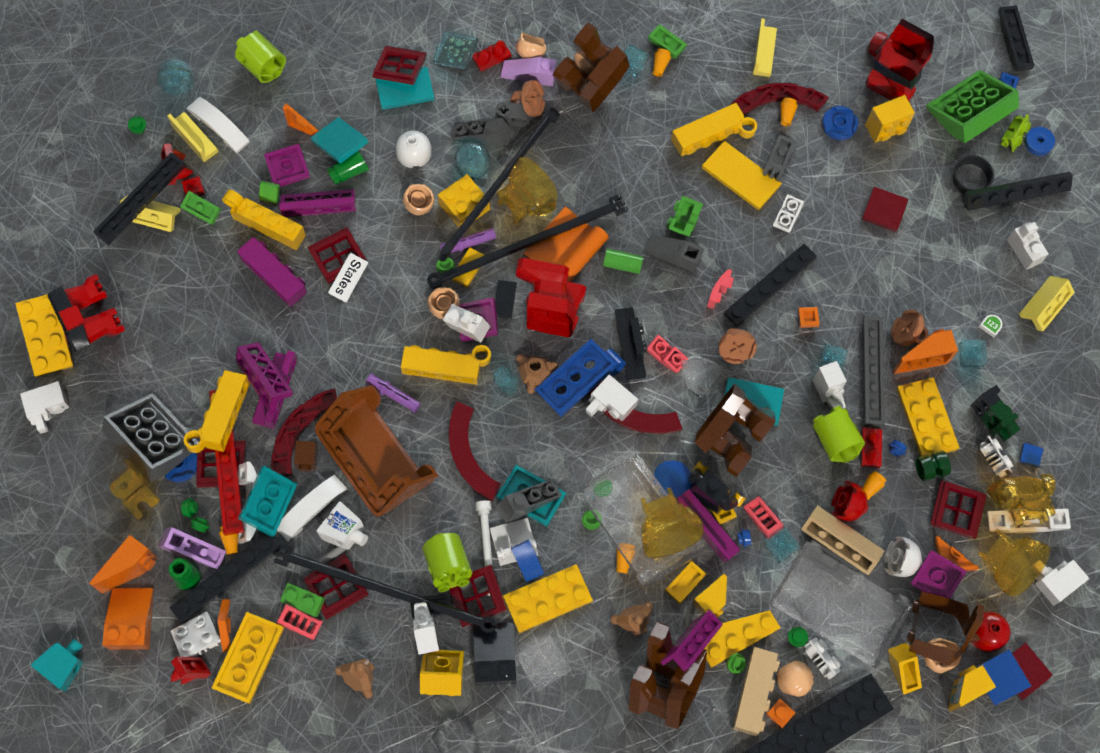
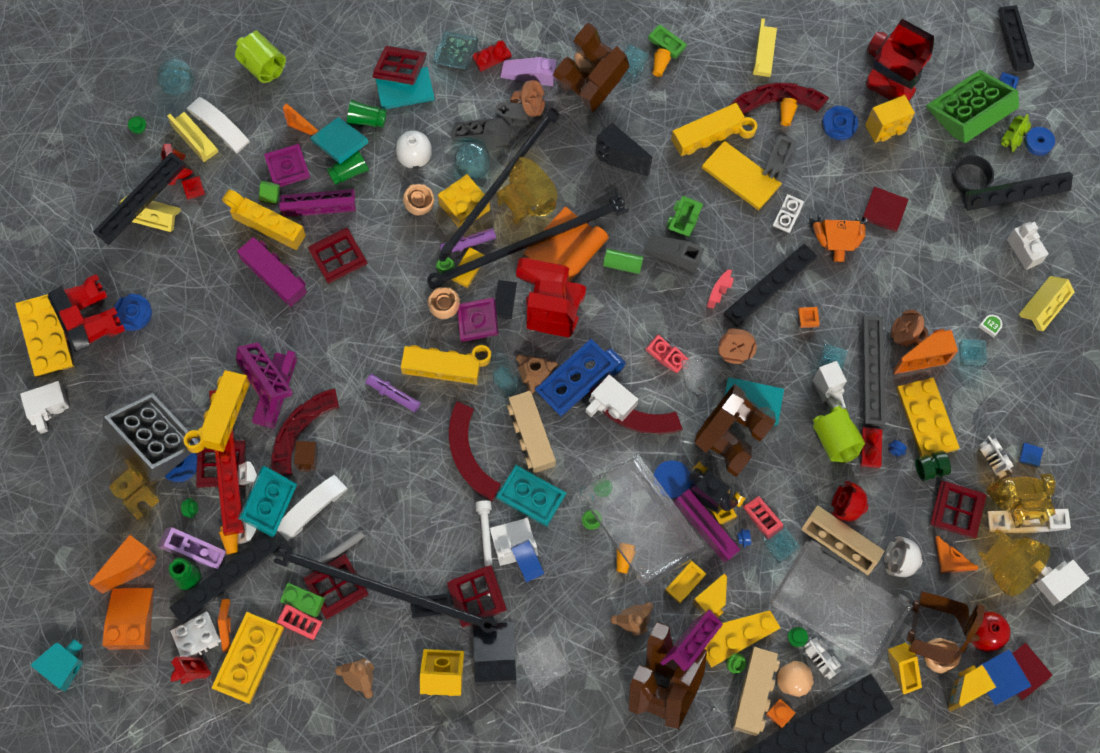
bright green plate [180,191,222,225] -> none
green plate [190,516,210,533] -> none
dark orange windscreen [315,385,439,516] -> none
white torso [316,501,368,550] -> none
white sticker [328,253,368,302] -> none
white hinge [413,602,439,655] -> none
lime cylinder [422,533,472,592] -> none
white hinge [443,304,490,343] -> none
dark grey slope [497,479,562,523] -> none
yellow plate [503,564,593,634] -> none
light nougat hair [516,33,546,58] -> none
black bracket [615,307,647,381] -> none
clear yellow piece [641,488,704,559] -> none
light orange cone [862,471,887,500] -> none
magenta plate [910,550,967,599] -> none
dark green hips [970,385,1021,442] -> none
none -> blue tile [114,294,152,331]
none -> green plant [347,99,387,128]
none -> tan brick [506,391,556,474]
none -> black slope [595,123,653,176]
none -> orange torso [809,215,867,262]

